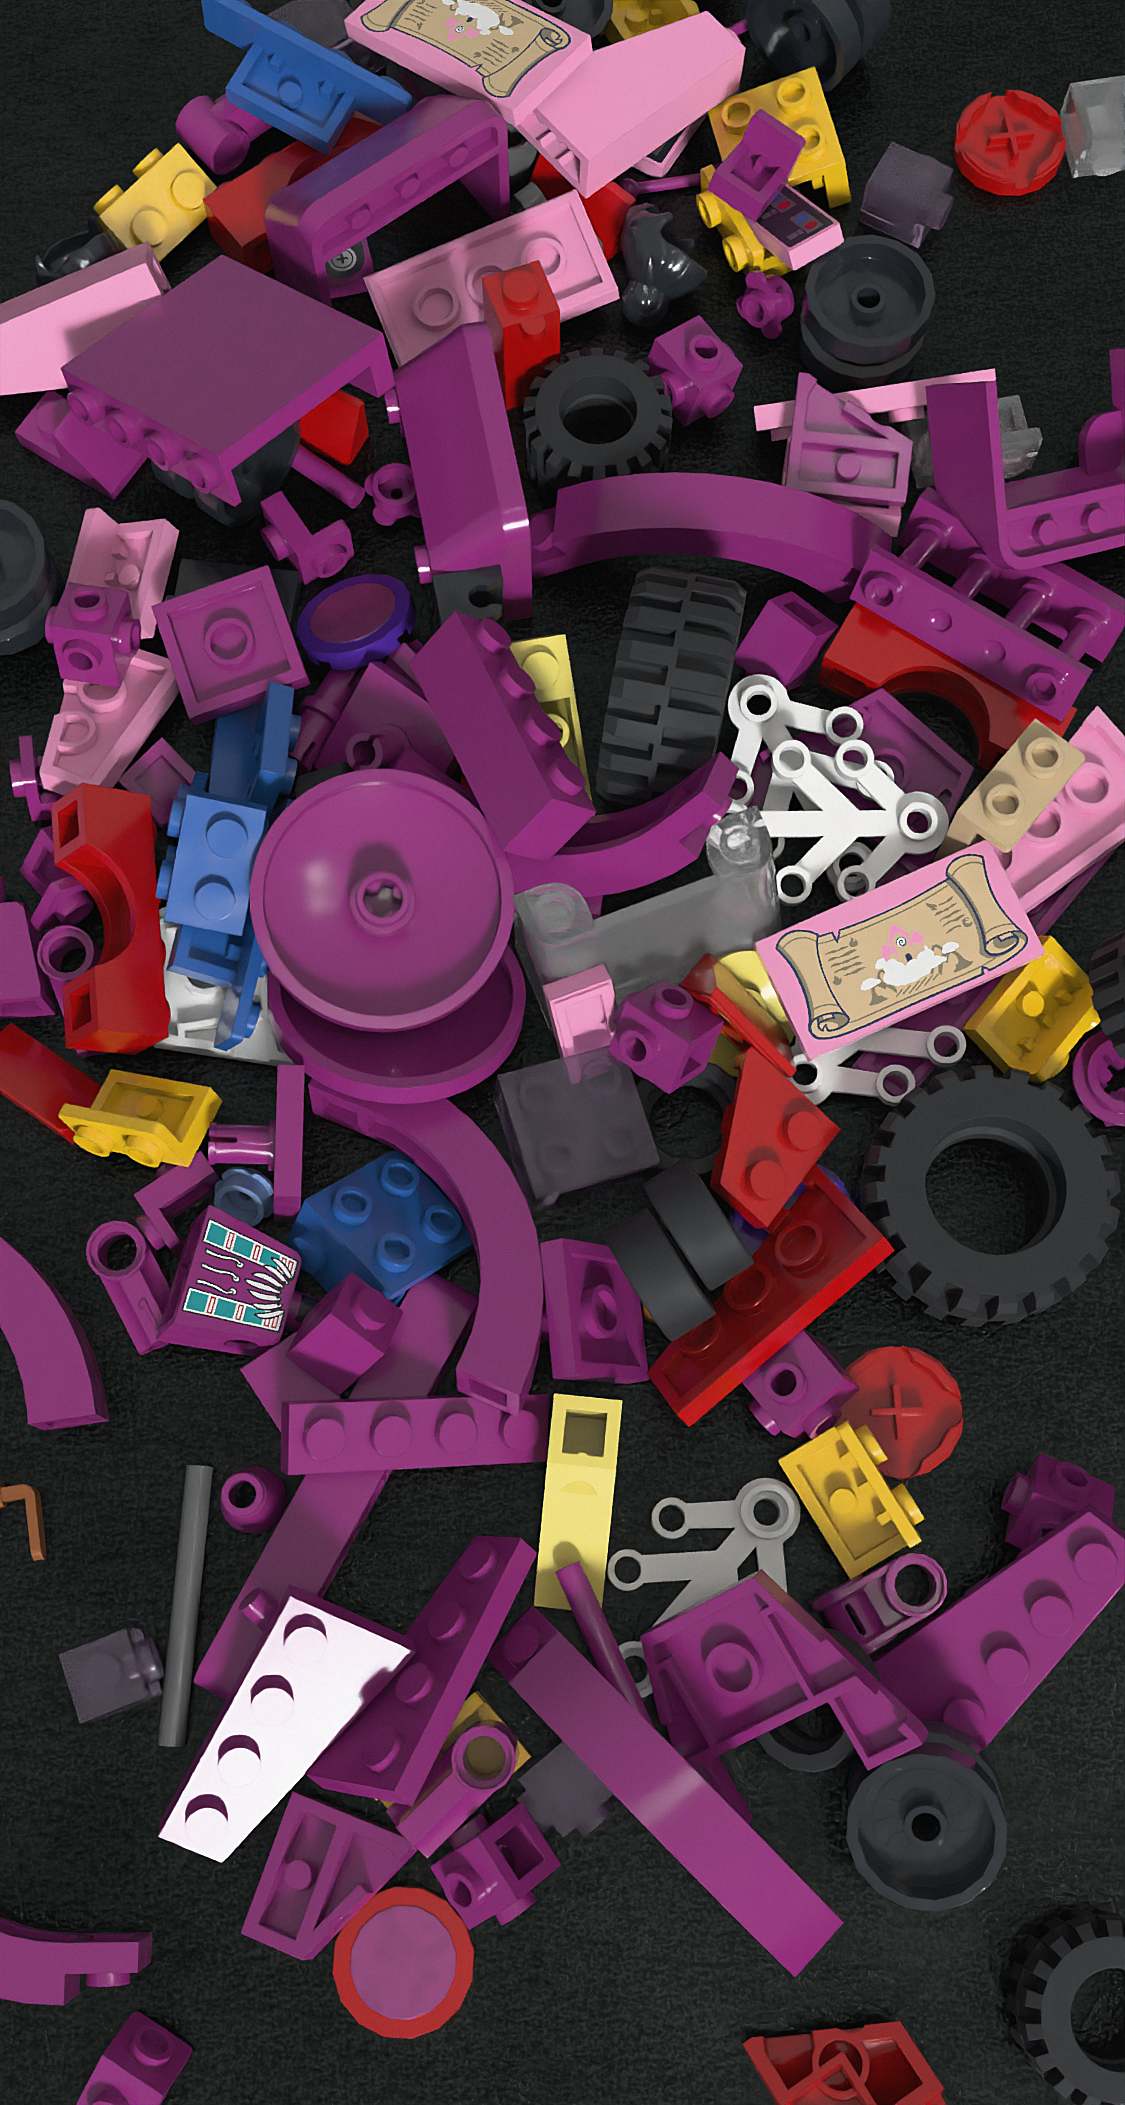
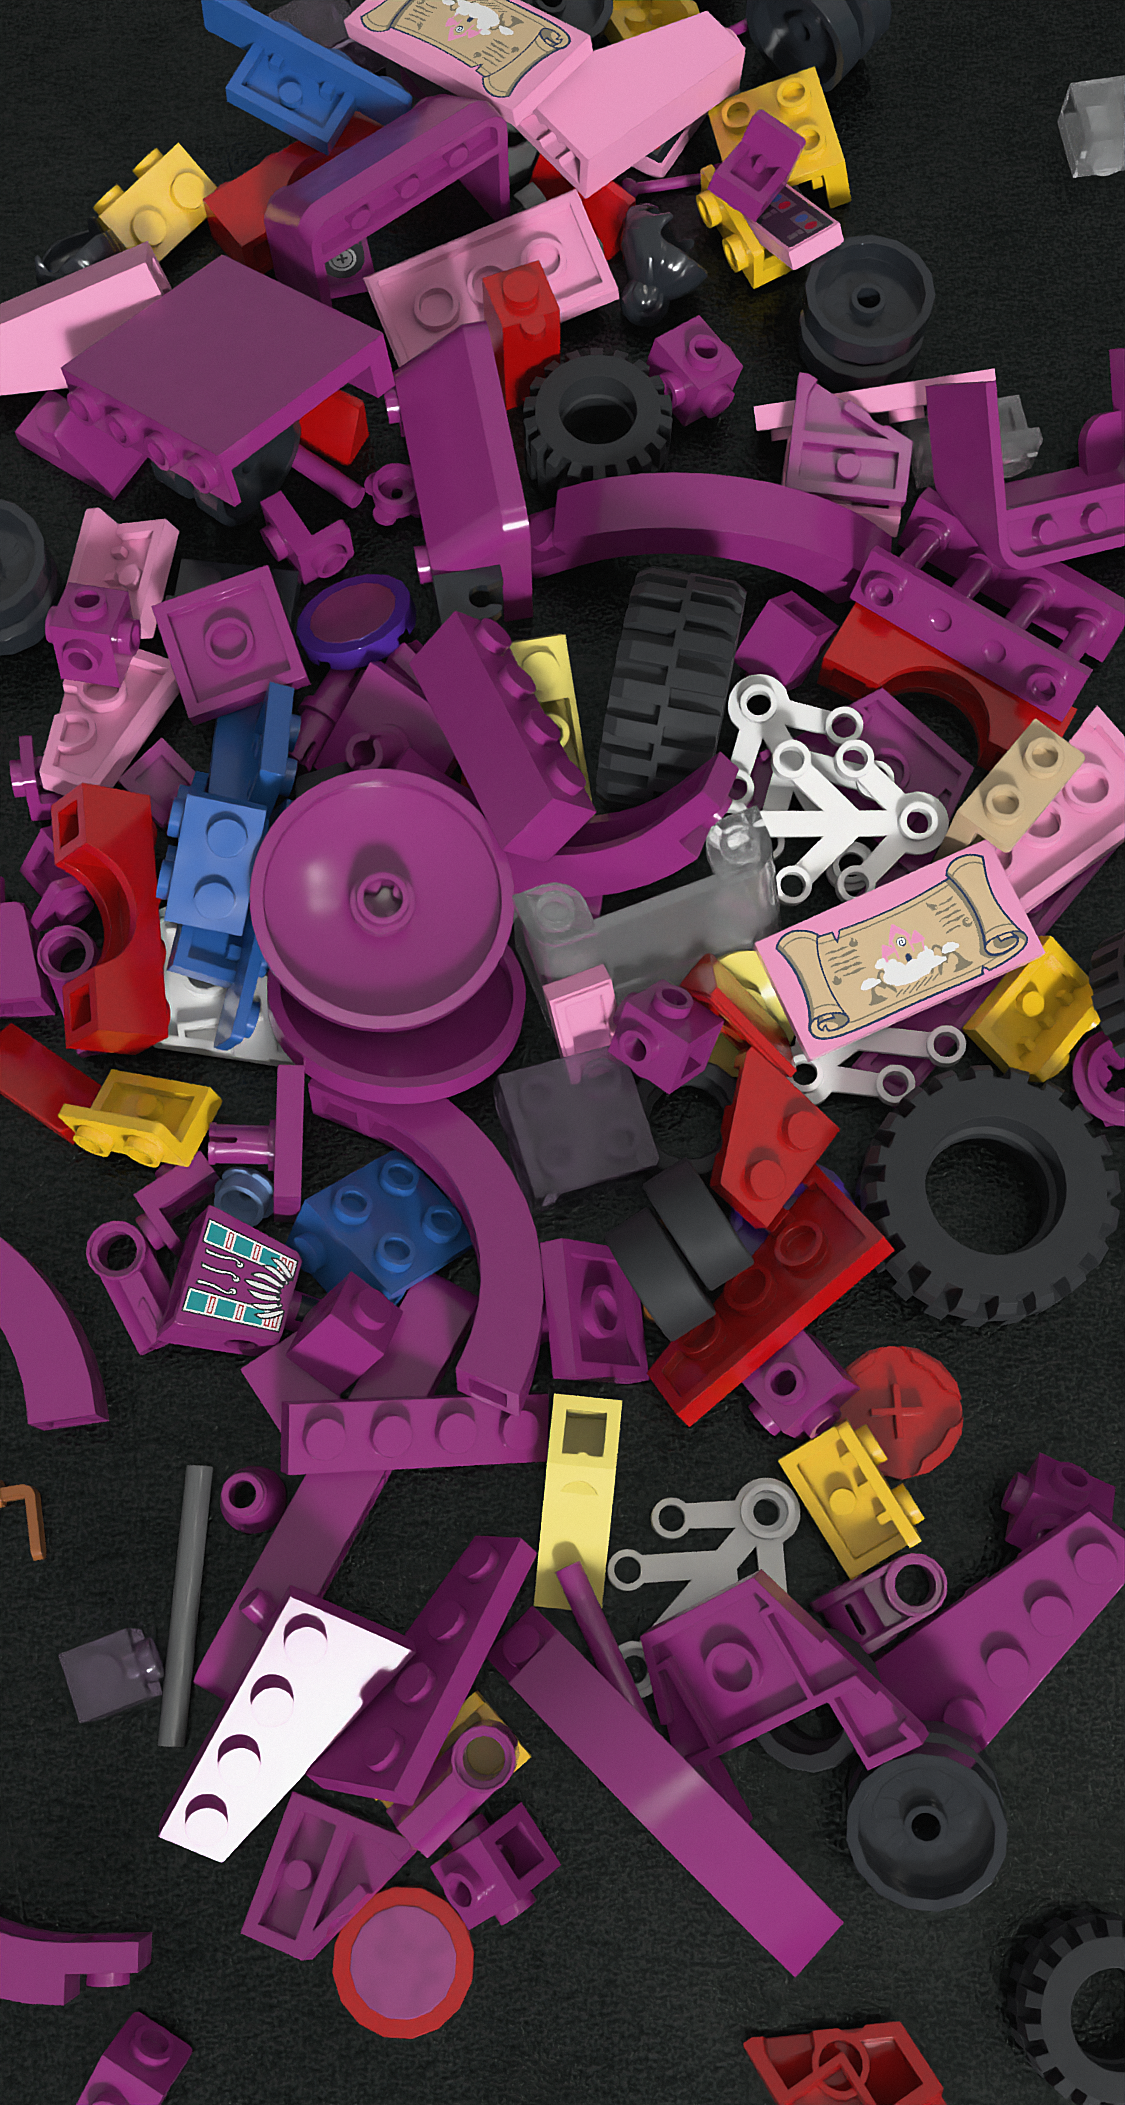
magenta piece [176,93,273,175] -> none
clear purple brick [517,1739,615,1838] -> none
magenta plate [736,270,795,339] -> none
clear purple brick [859,141,954,248] -> none
red tile [953,90,1066,196] -> none

